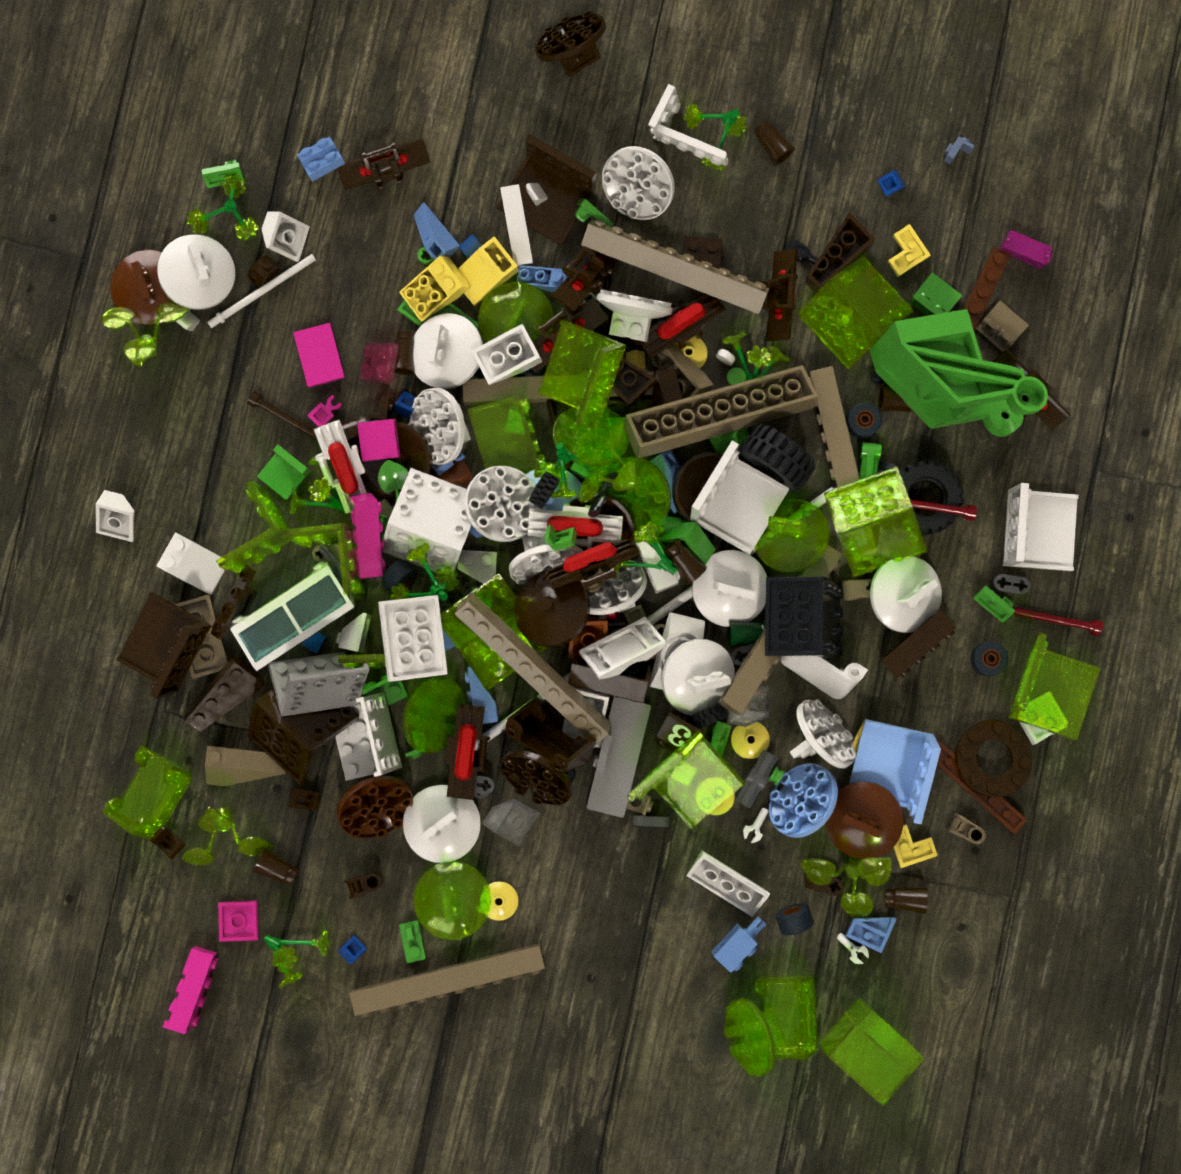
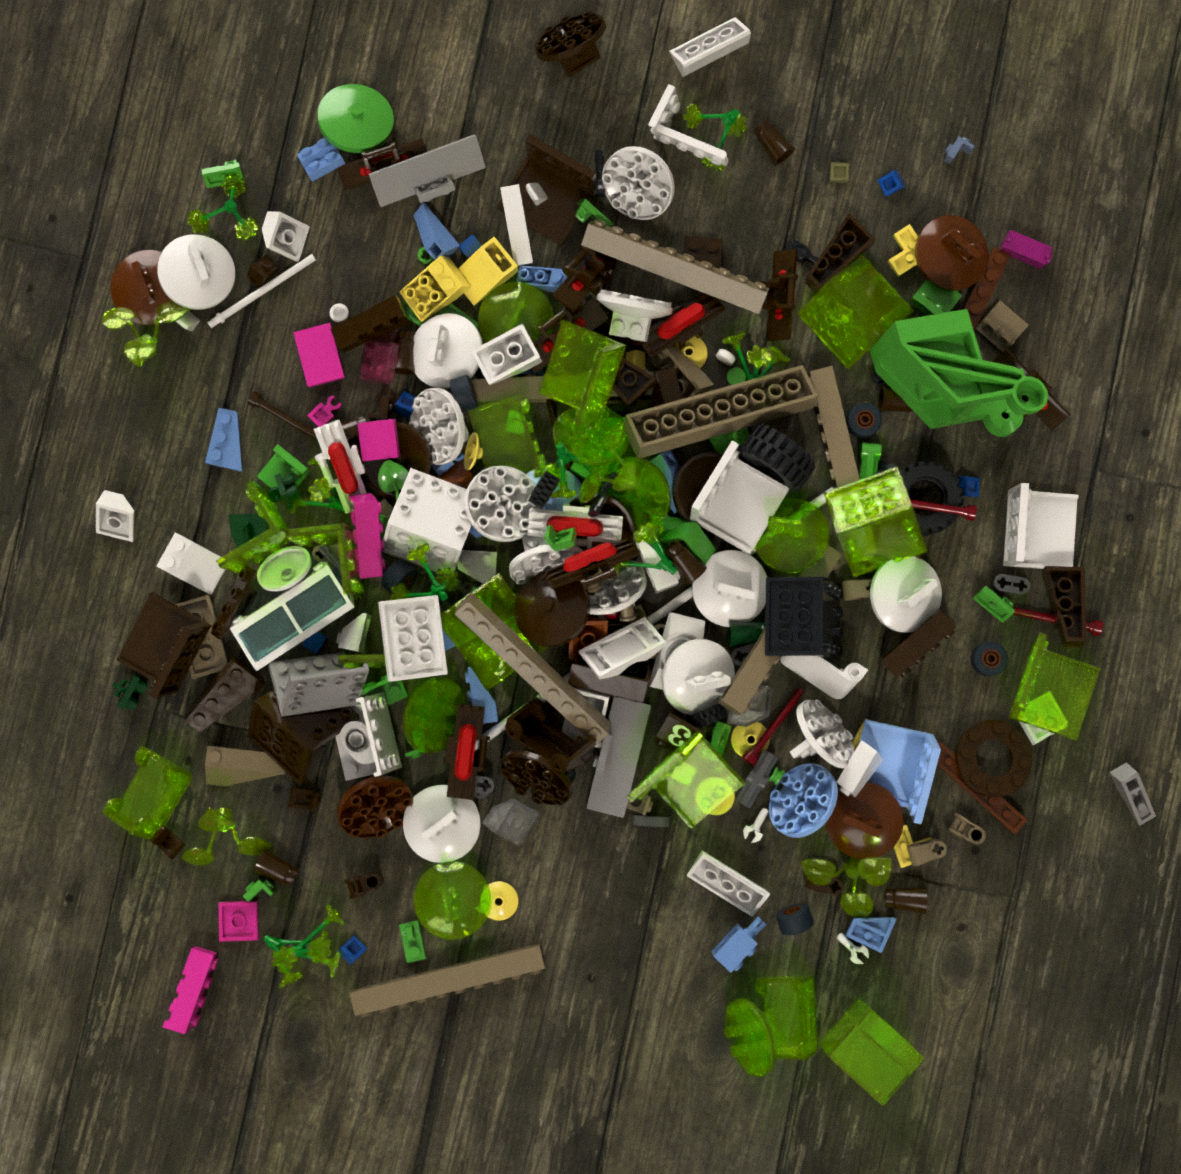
none -> dark green hips [112,674,147,710]
none -> medium blue wing [205,408,243,472]
none -> dark green shield [229,513,268,557]
none -> bright green bracket [243,878,276,902]
none -> dish [257,546,312,591]
none -> dark green hips [267,473,301,509]
none -> clear neon green plant [286,904,345,978]
none -> bright green dish [317,84,394,153]
none -> dark brown wedge [330,295,412,353]
none -> white tile [330,303,349,323]
none -> white piece [340,721,374,764]
none -> light grey bracket [369,134,486,207]
none -> black wheel [450,375,478,413]
none -> light yellow dish [464,432,483,471]
none -> black piece [594,150,606,198]
none -> dark tan bush [619,604,637,622]
none -> white slope [669,17,751,77]
none -> dark red piece [741,688,804,766]
none -> olive tile [829,162,850,183]
none -> white slope [837,740,883,797]
none -> dark tan piece [907,839,947,866]
none -> reddish brown bracket [915,215,988,291]
none -> blue slope [956,476,980,497]
none -> dark brown wedge [1042,566,1086,648]
none -> light grey slope [1110,762,1156,826]

